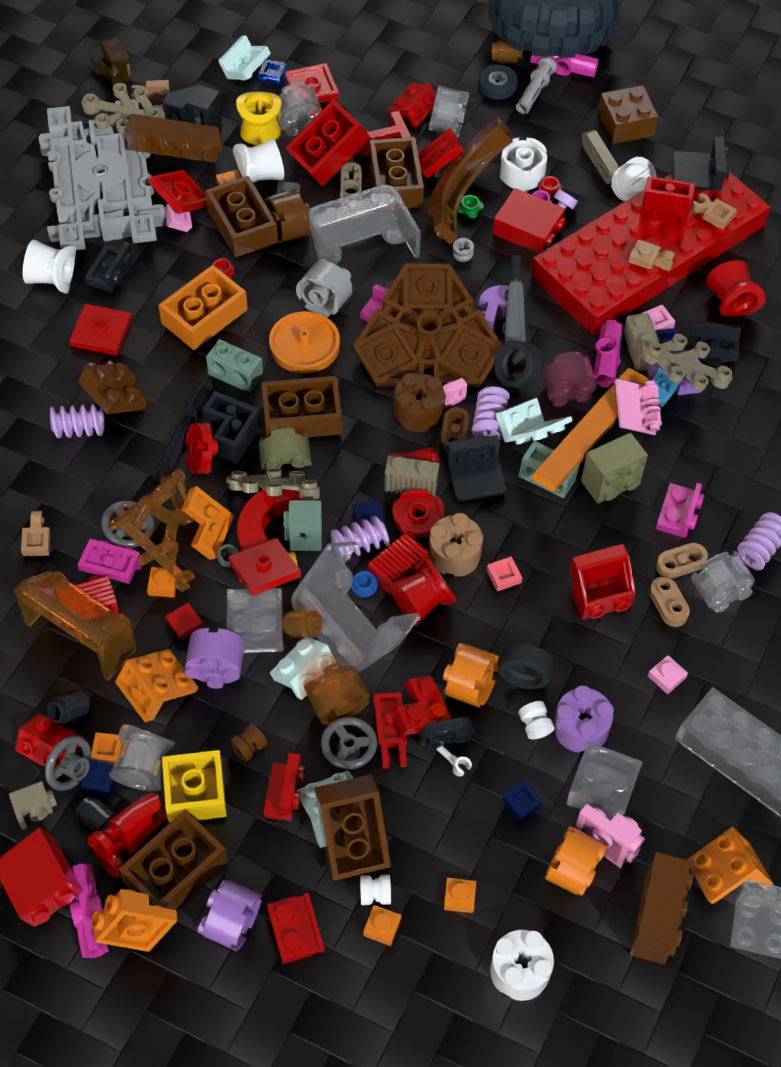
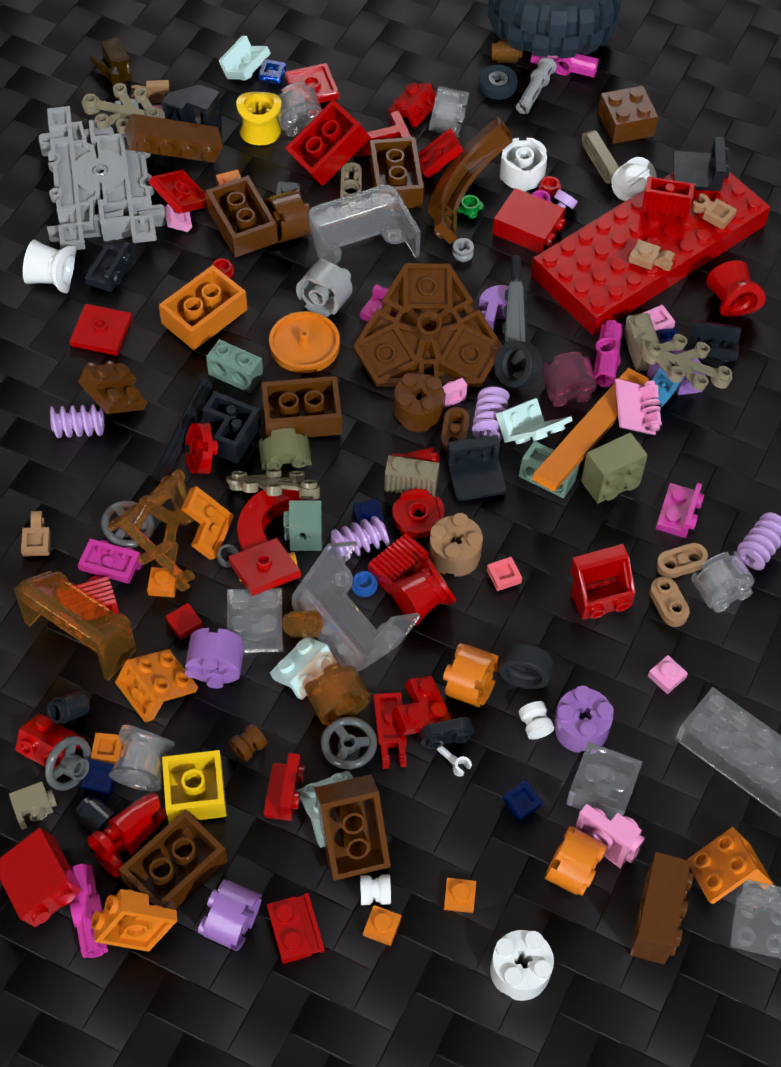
white hat [233,138,284,182] -> none

